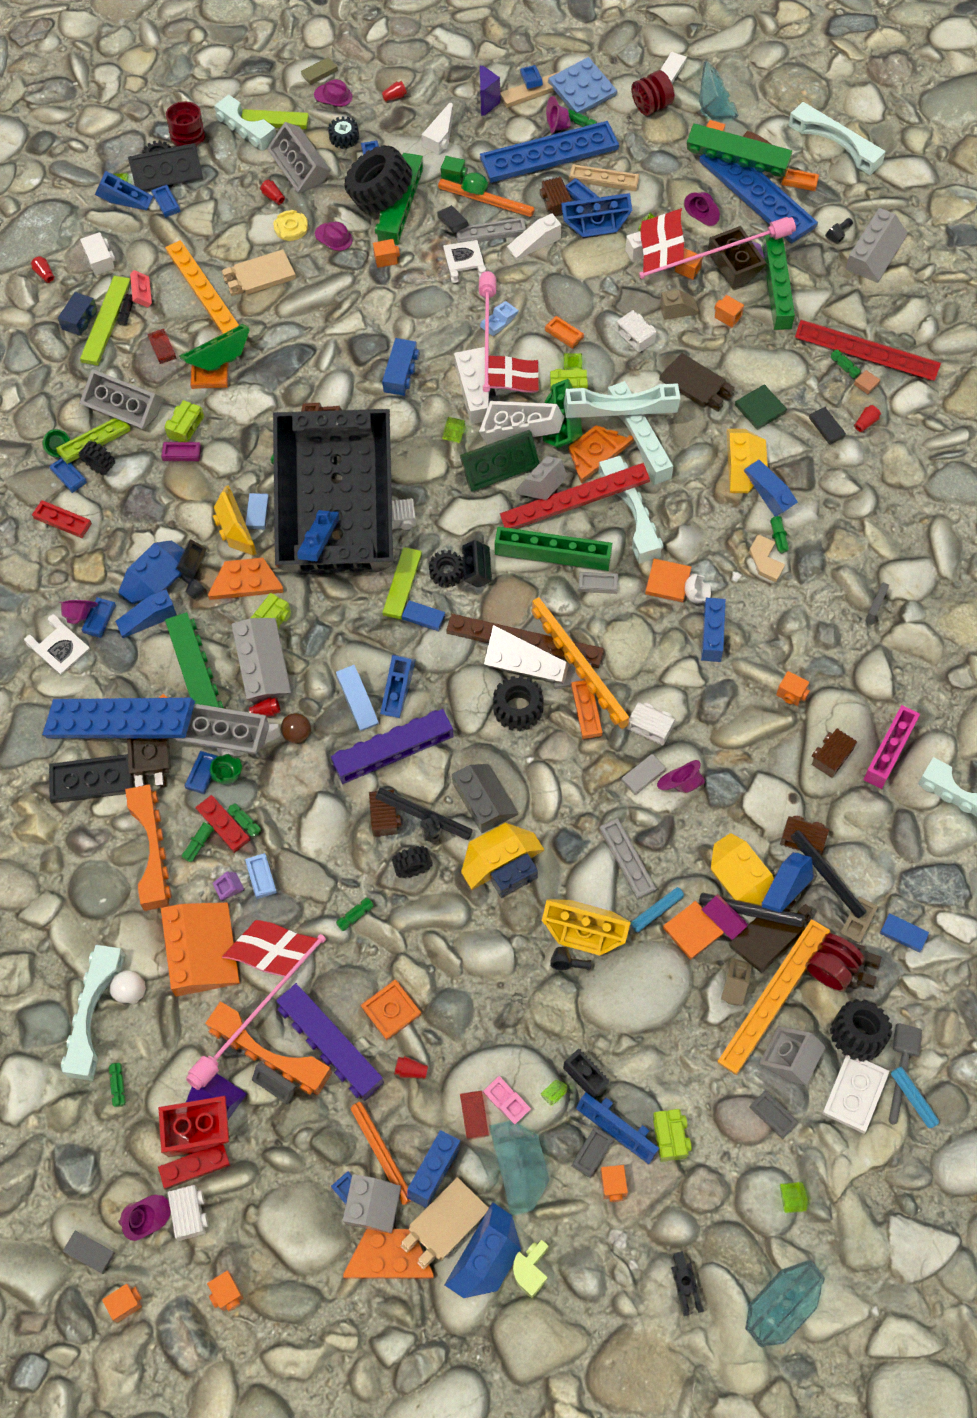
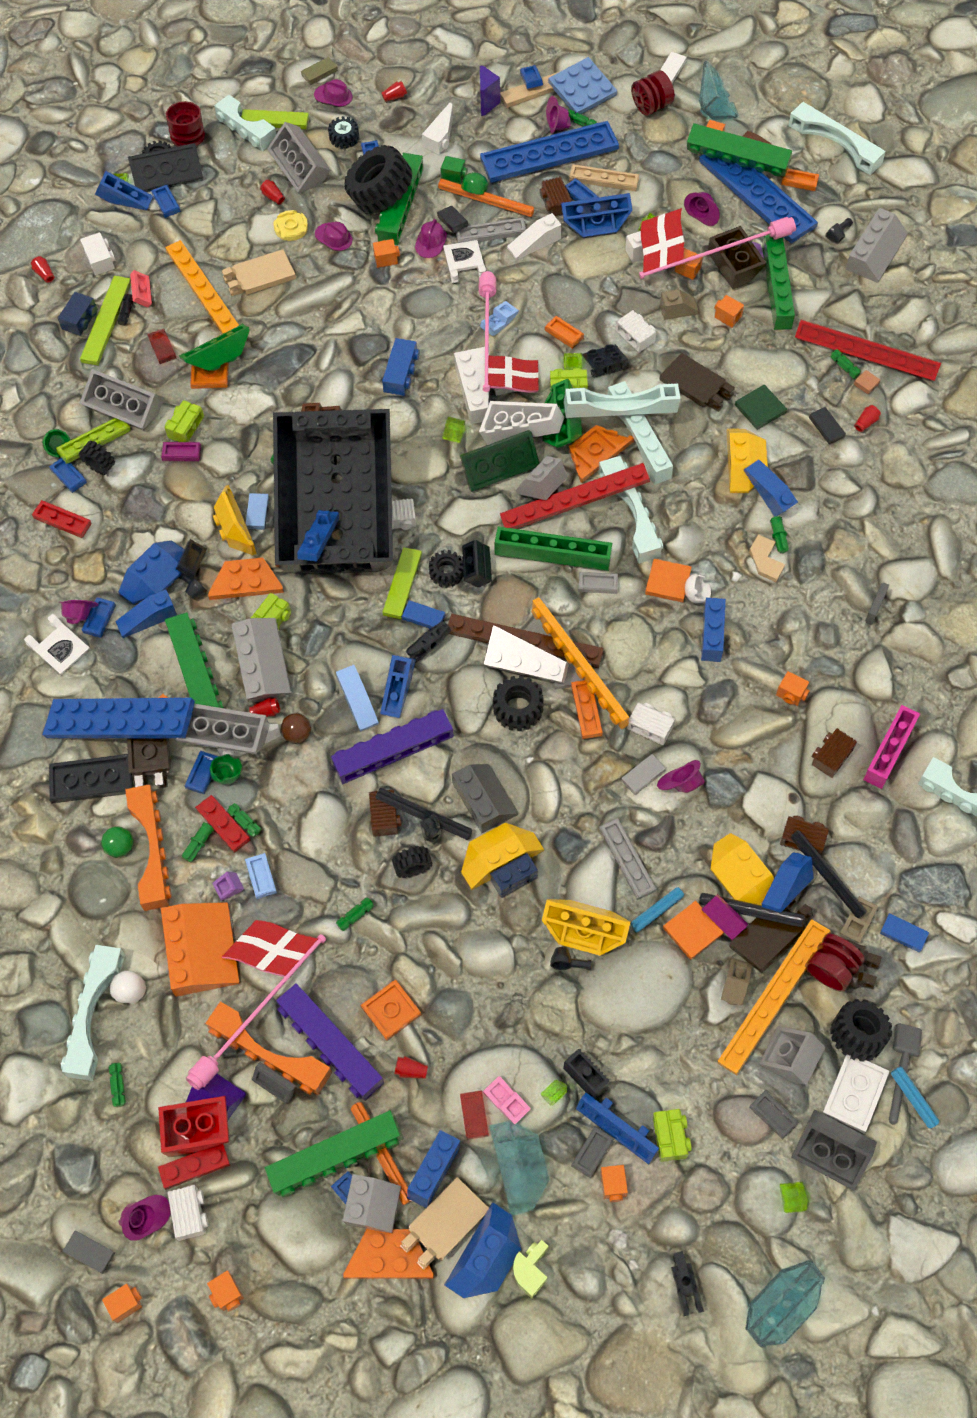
none -> green hair [101,826,134,858]
none -> green brick [264,1110,404,1197]
none -> black hinge [406,621,451,663]
none -> magenta piece [415,219,447,258]
none -> black hinge [582,344,628,378]
none -> dark grey slope [791,1109,877,1190]

